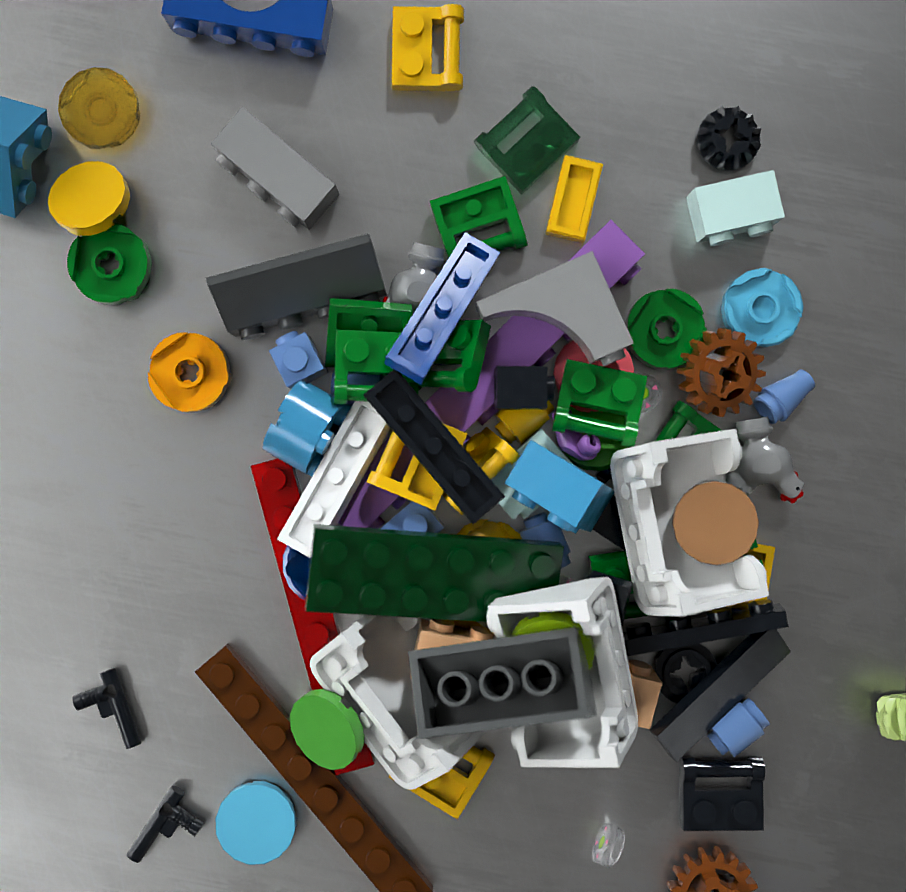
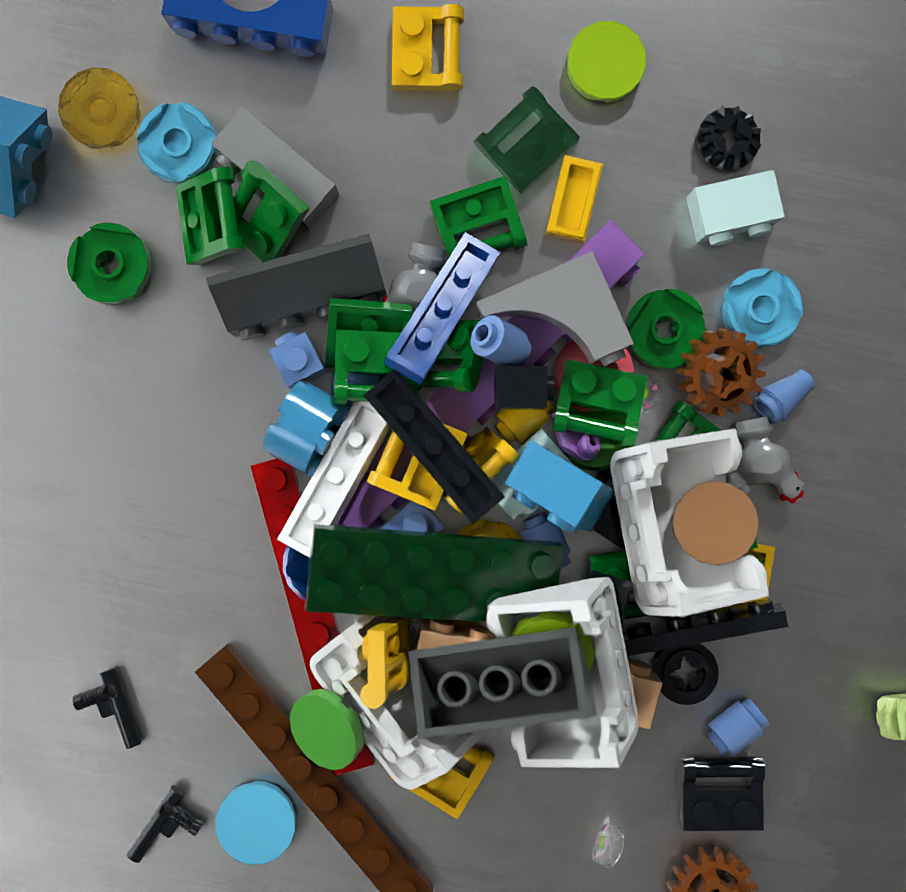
yellow tile [47,161,131,236] -> none
light orange plate [148,332,232,413] -> none
black tile [650,629,791,762] -> none
none -> medium azure tile [137,102,217,184]
none -> green plate [175,167,245,265]
none -> green plate [218,160,310,262]
none -> yellow plate [360,617,409,709]
none -> medium blue brick [471,315,531,366]
none -> lime tile [567,21,646,103]

